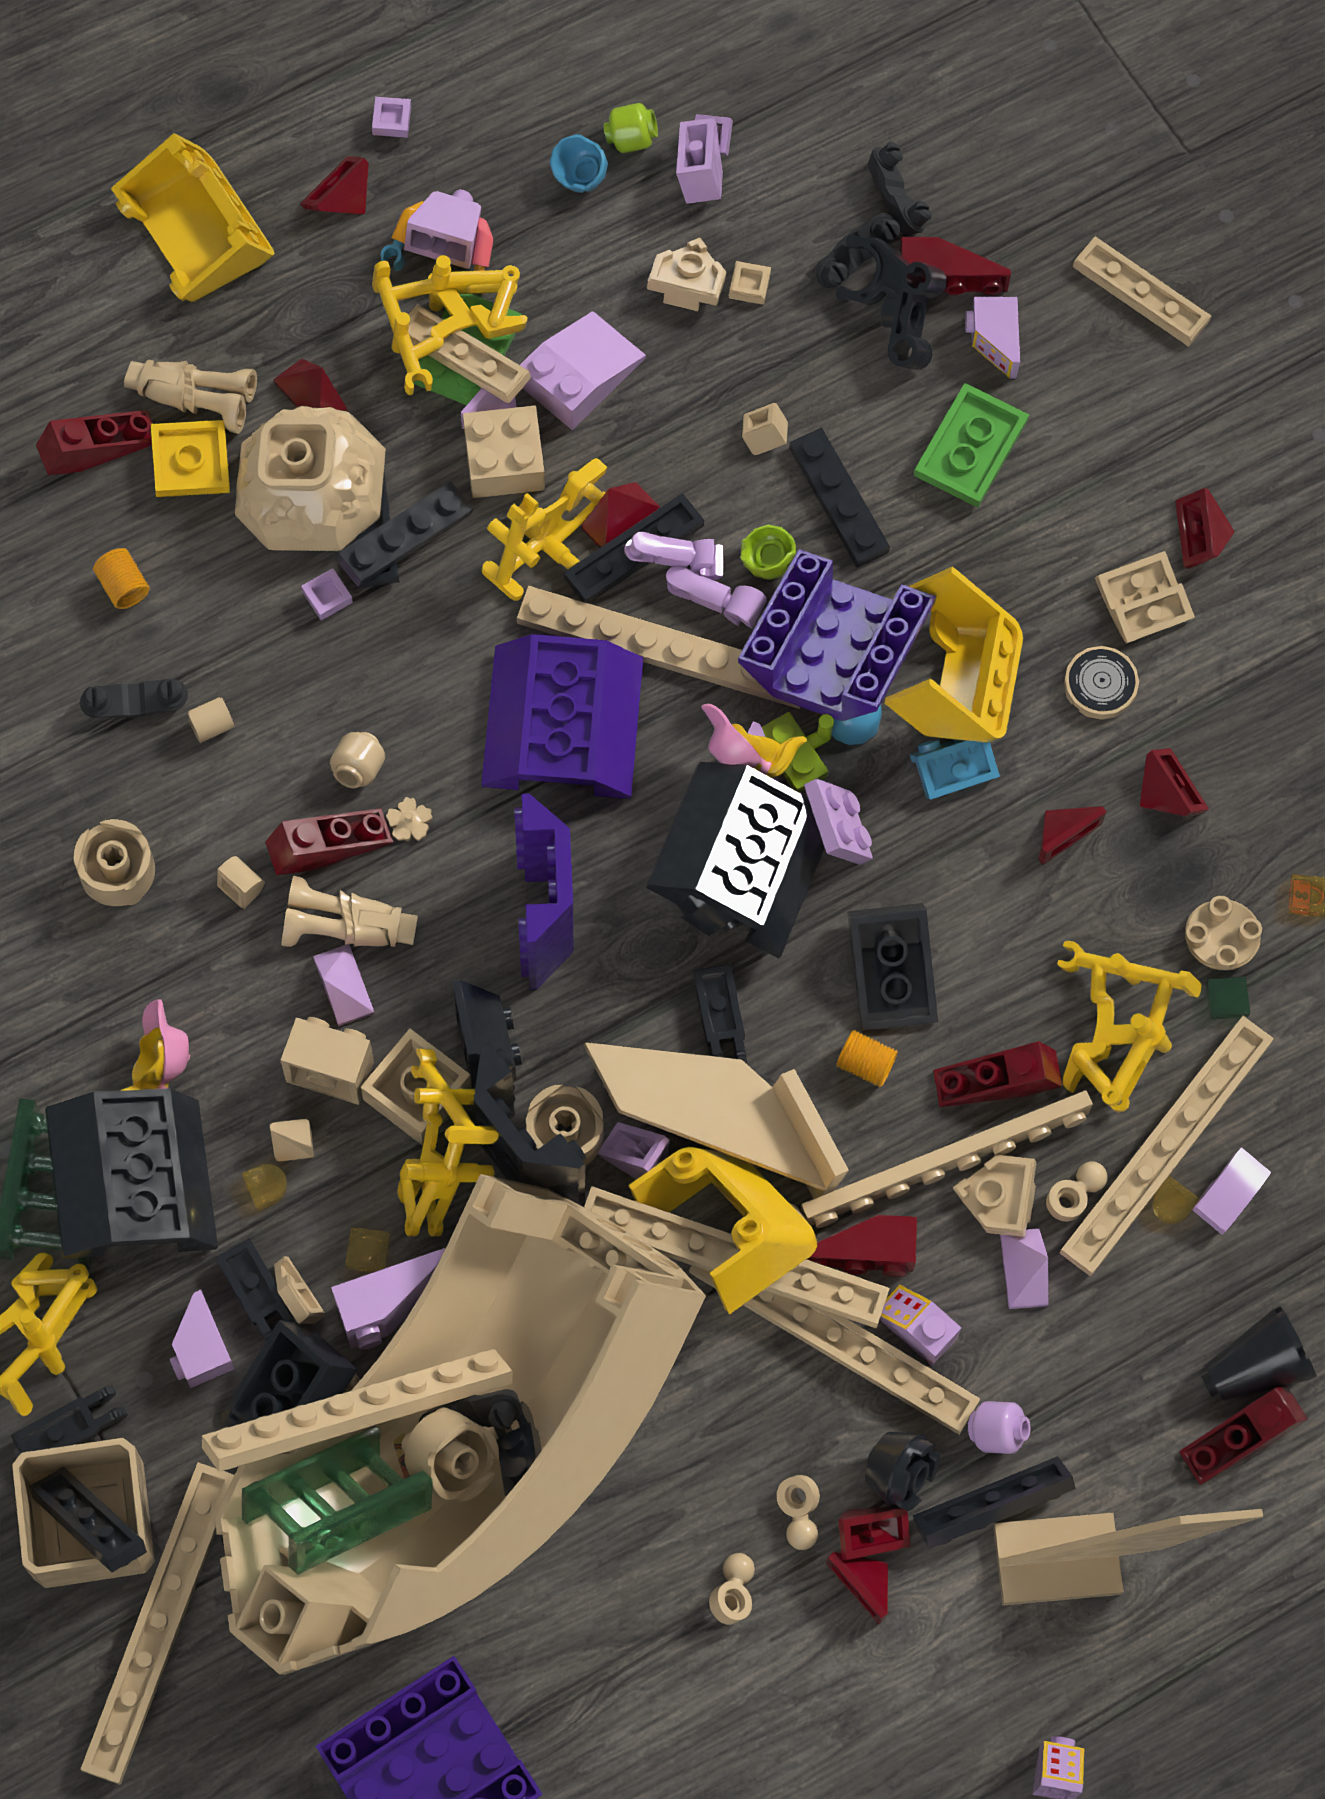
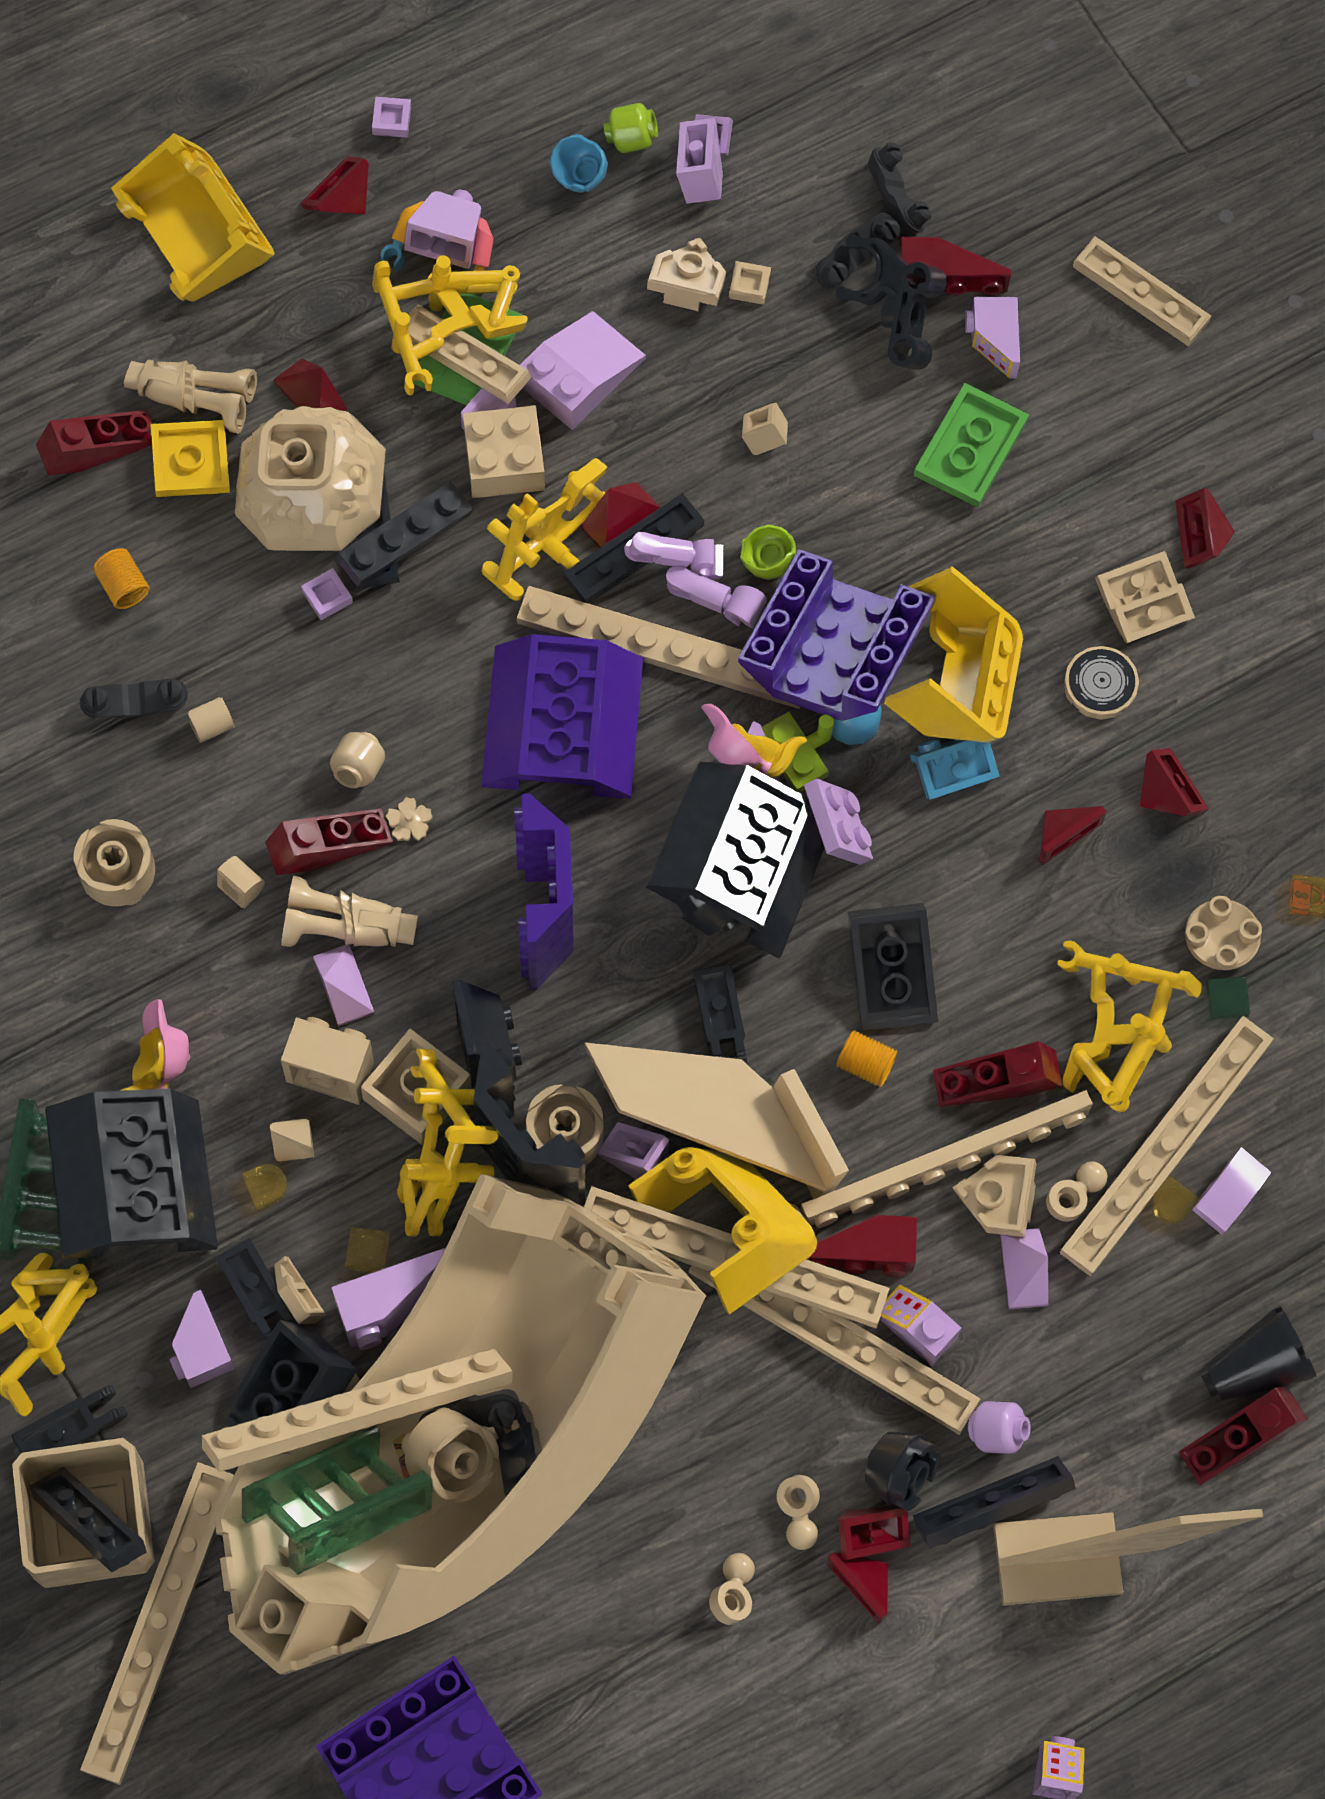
black plate [789,427,890,567] -> none

